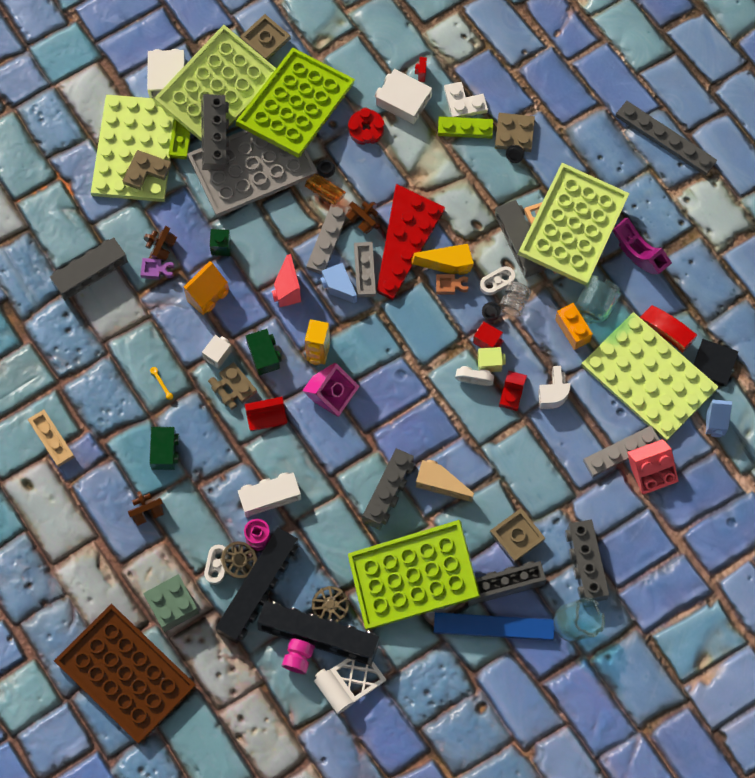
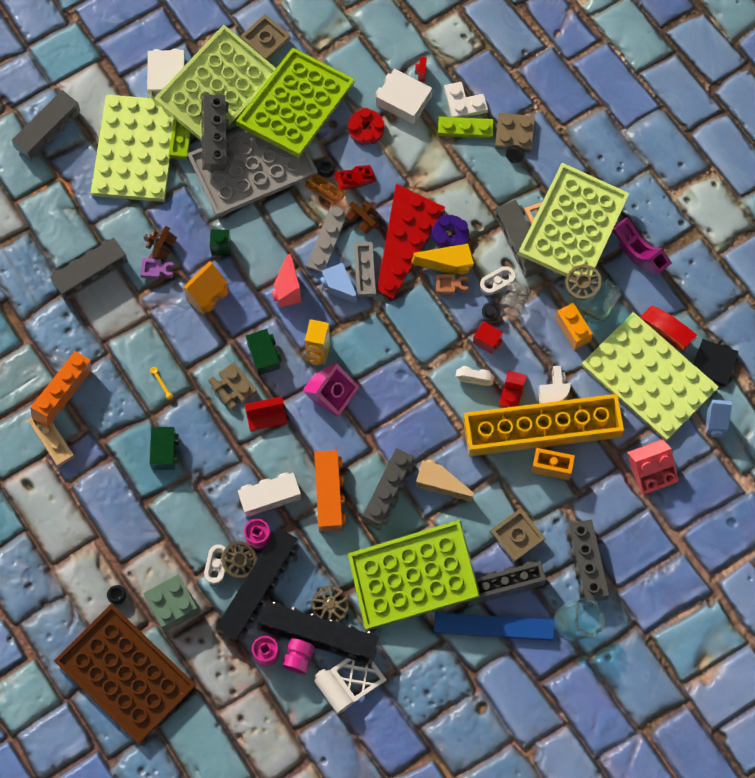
dark tan plate [123,150,172,190] -> none
reddish brown hips [128,491,164,526] -> none
white brick [202,335,232,369] -> none
yellowish green brick [477,347,506,372] -> none
light grey plate [583,426,659,477] -> none
dark grey plate [615,101,717,176] -> none
none -> dark grey brick [12,90,80,161]
none -> orange brick [30,351,92,428]
none -> black plate [107,585,127,605]
none -> dark pink wheel [252,636,279,667]
none -> orange brick [314,450,346,532]
none -> red slope [334,165,377,191]
none -> dark purple plate [431,215,469,248]
none -> yellow brick [463,394,624,457]
none -> light orange brick [531,448,575,481]
none -> dark tan wheel [566,264,602,300]

